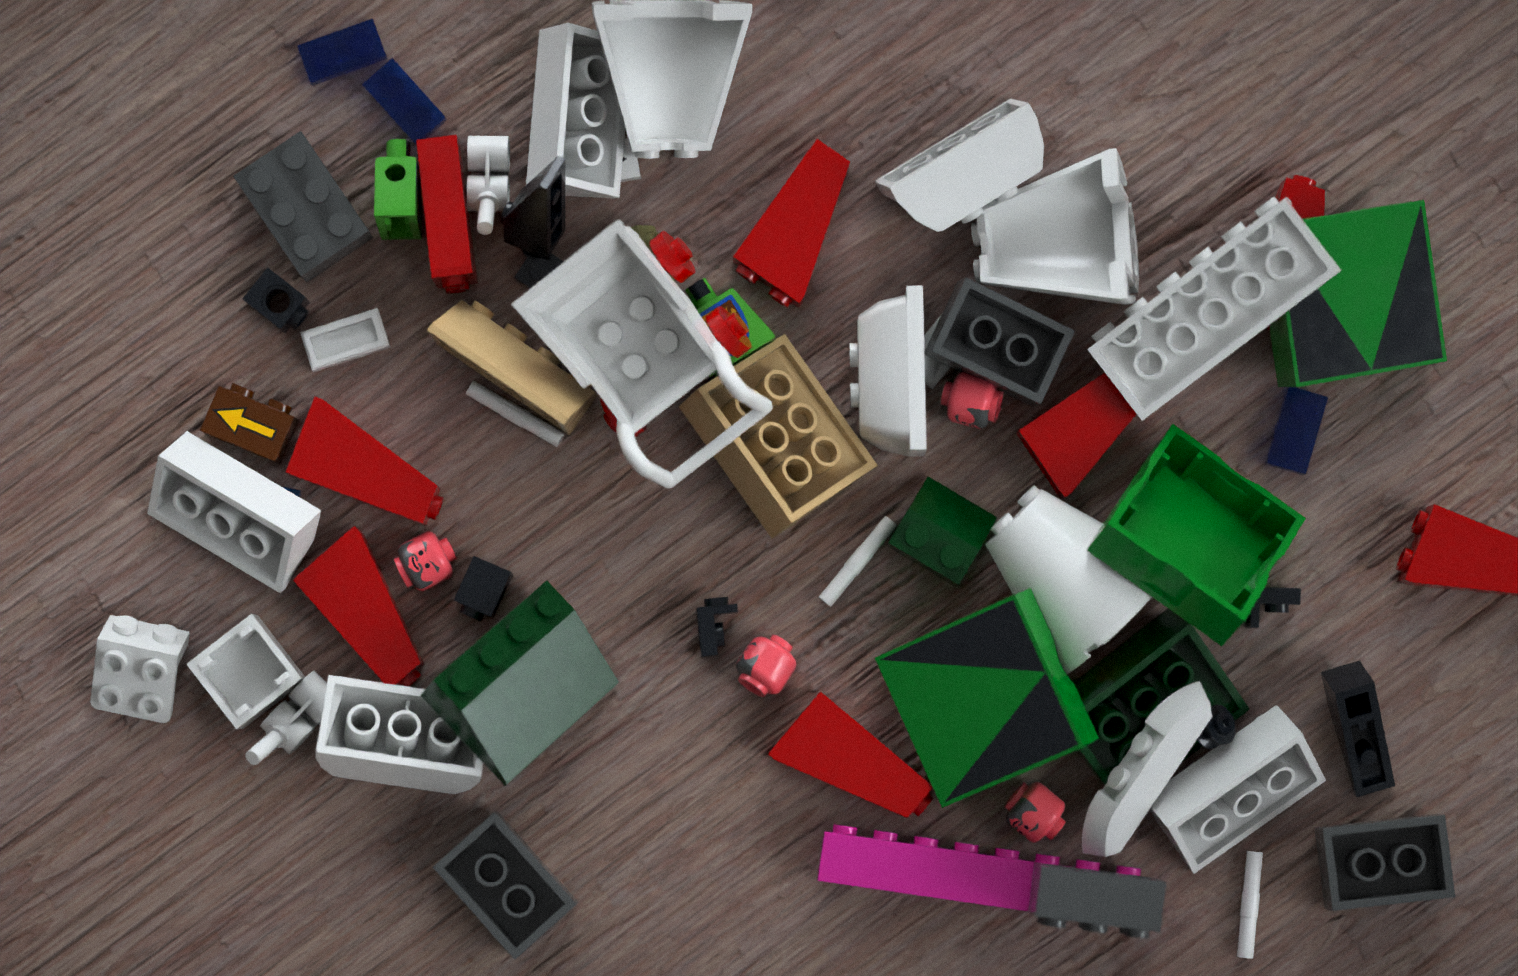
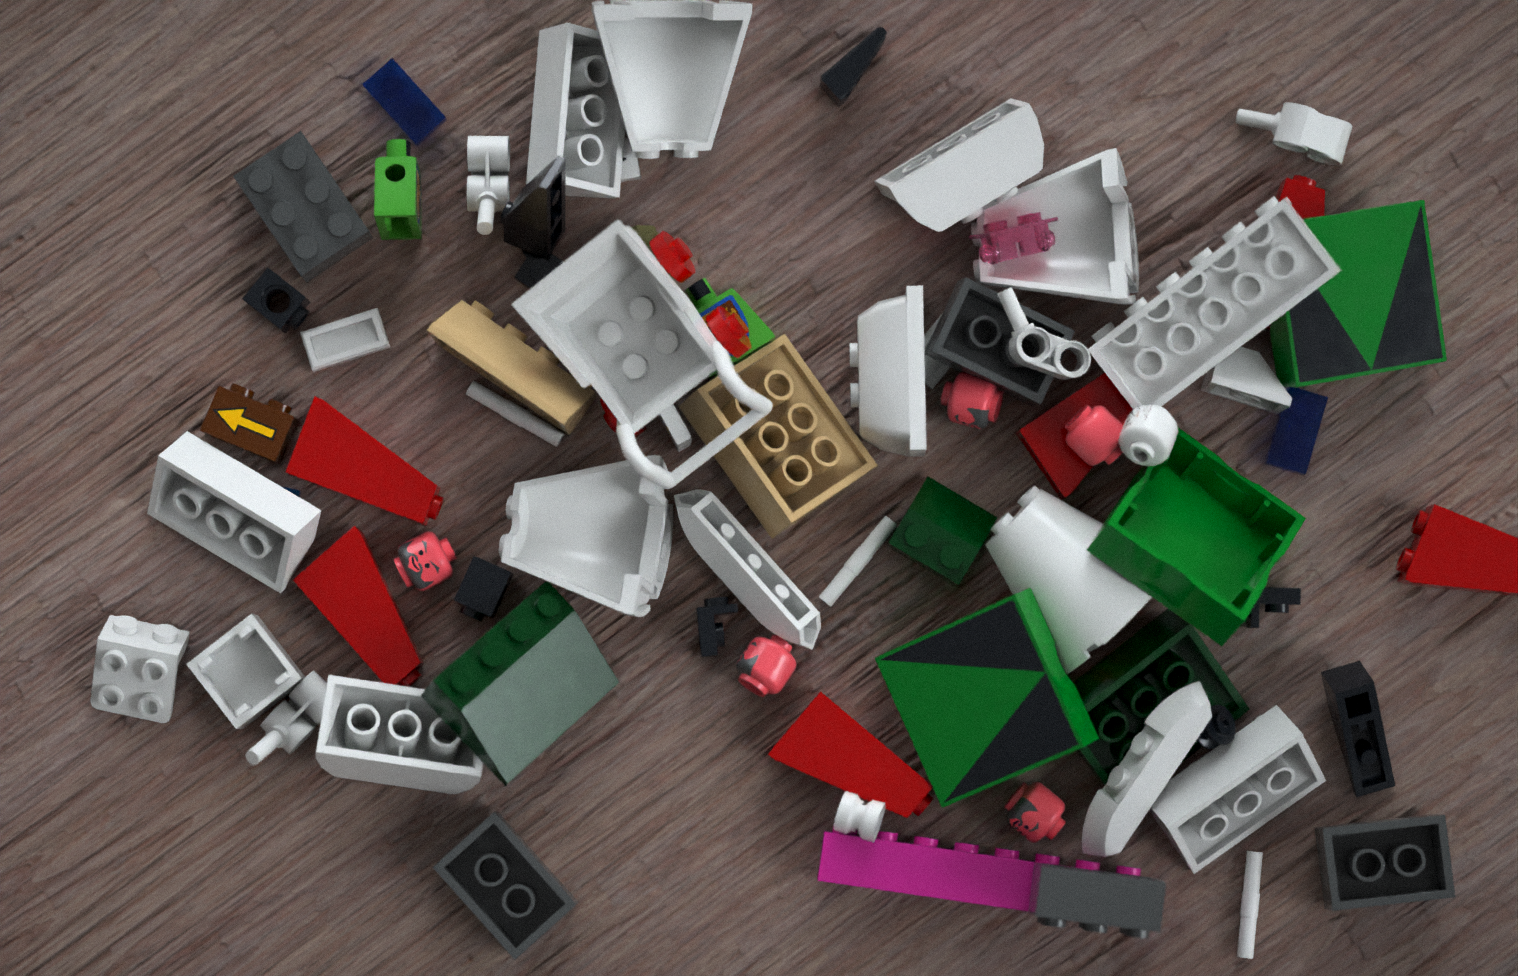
clear blue plate [297,18,388,86] -> none
red slope [416,135,478,294] -> none
red slope [733,139,850,308] -> none
none -> white cone [499,455,673,617]
none -> white tile [659,404,692,452]
none -> white brick [674,489,821,650]
none -> black slope [819,26,887,108]
none -> white wheel [833,791,886,843]
none -> clear pink hinge [969,212,1058,265]
none -> white beam [997,287,1091,380]
none -> coral head [1065,405,1124,466]
none -> white head [1119,405,1178,466]
none -> white slope [1201,347,1292,414]
none -> white beam [1236,102,1352,166]

